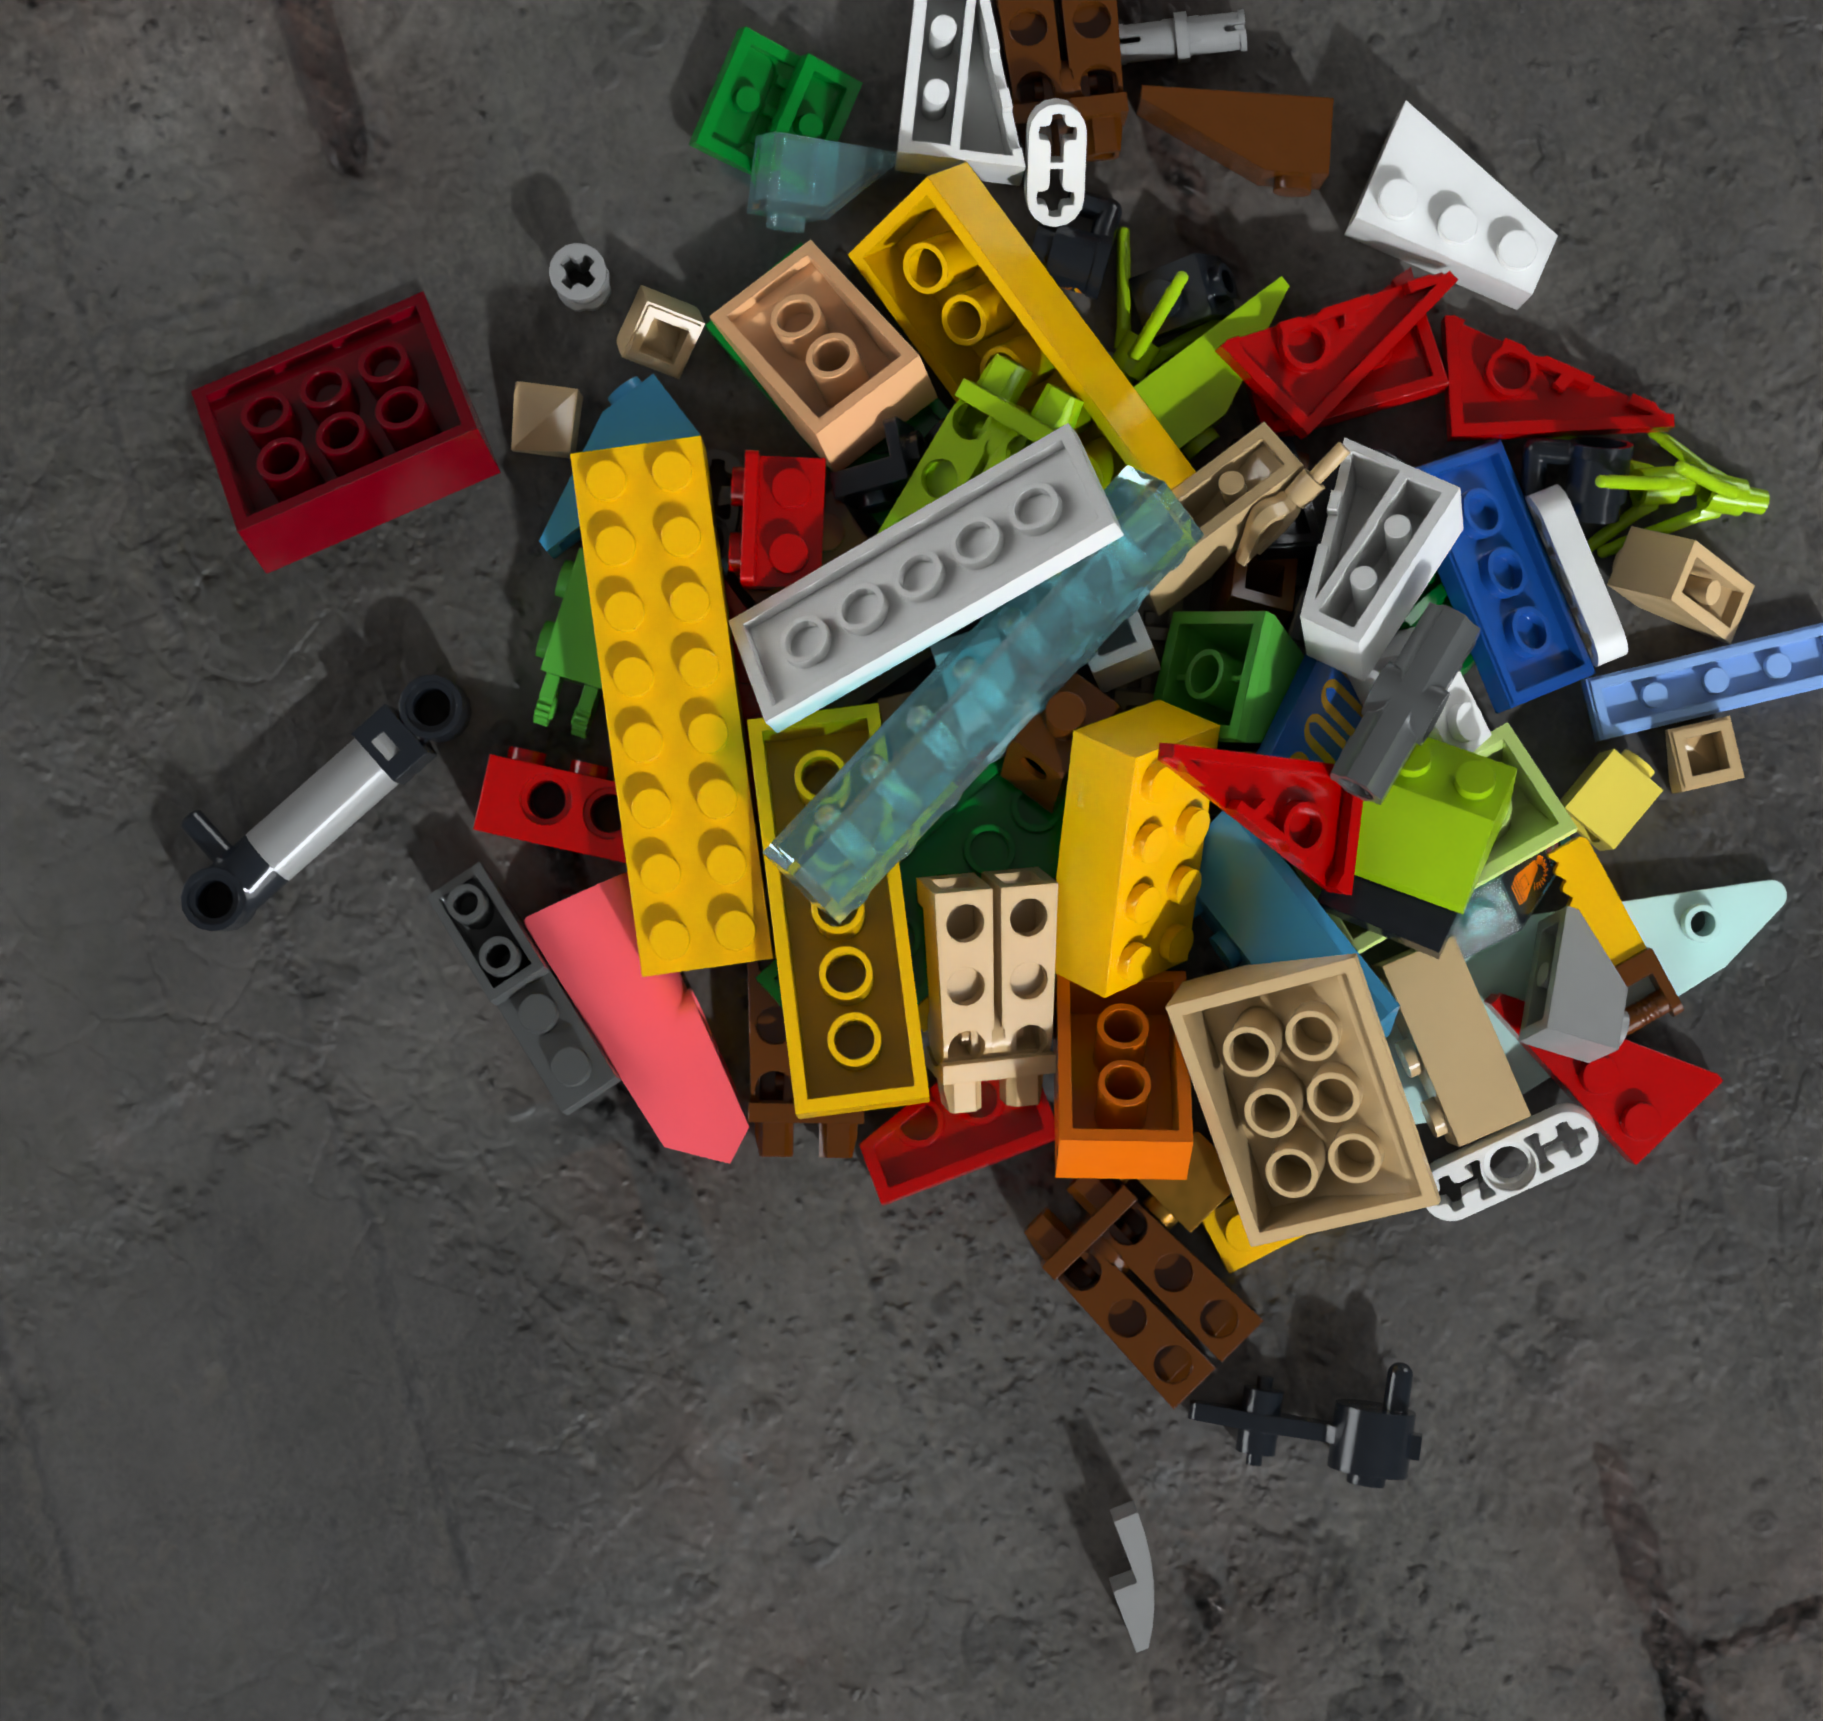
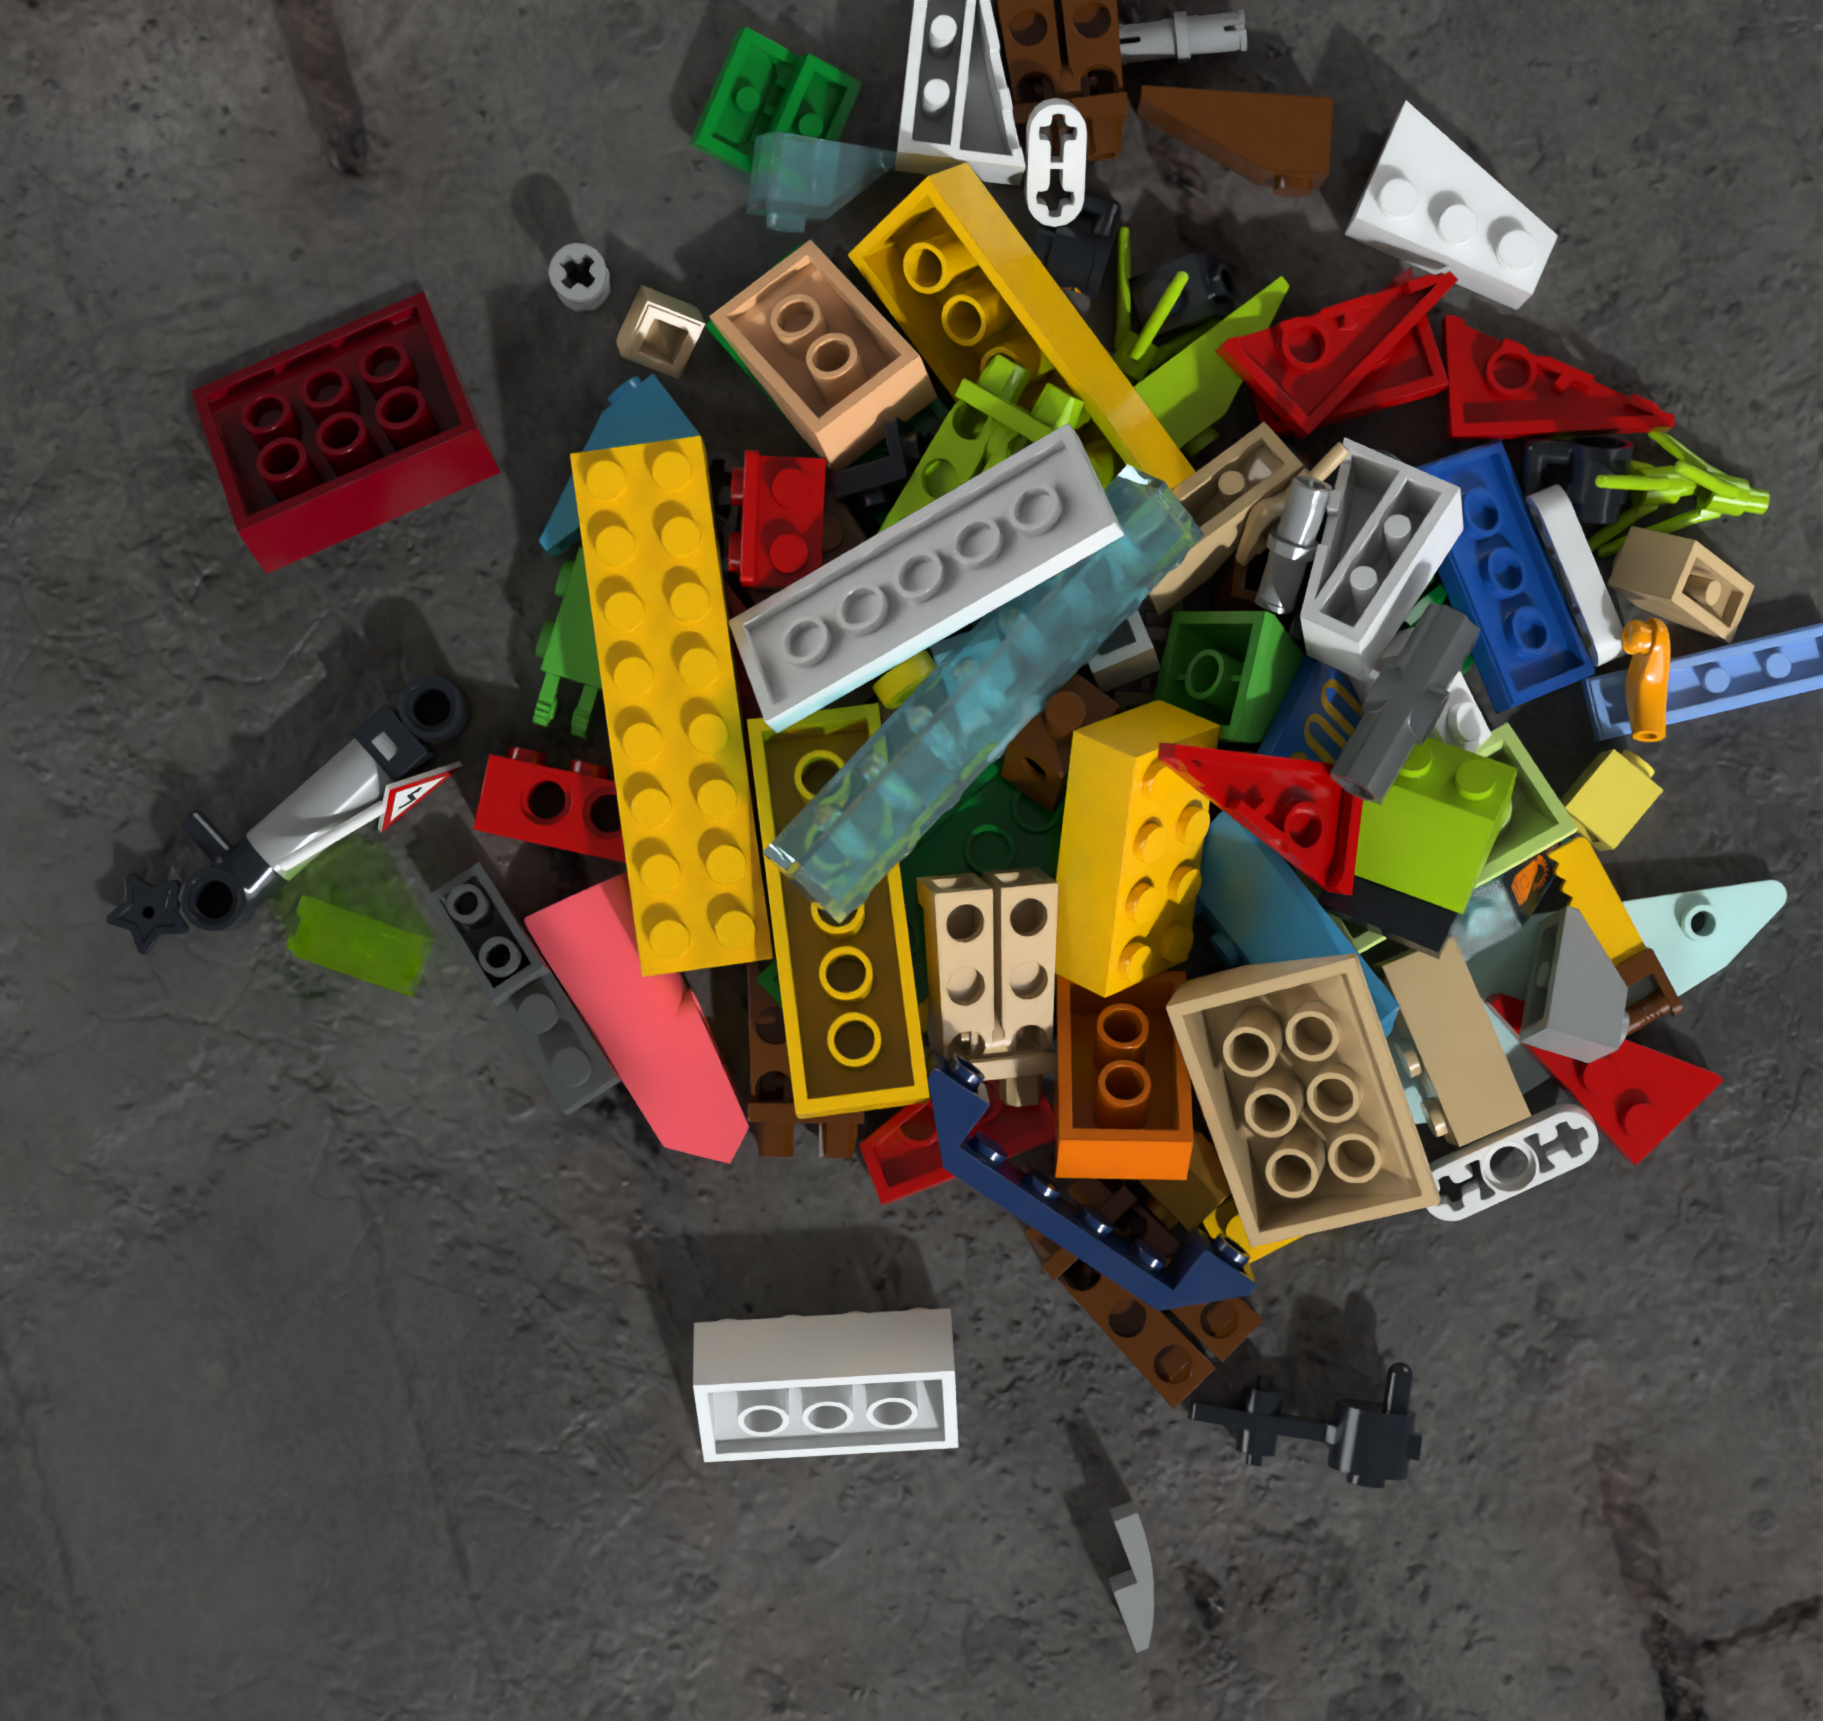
tan slope [511,381,583,459] -> none
tan slope [1665,715,1745,794] -> none
none -> black plate [106,873,189,955]
none -> white piece [279,761,463,871]
none -> clear neon green hinge [286,895,435,997]
none -> white slope [693,1308,958,1462]
none -> yellow tile [872,651,940,709]
none -> dark blue slope [925,1049,1258,1311]
none -> light grey pin [1254,476,1332,614]
none -> light orange arm [1621,617,1671,742]

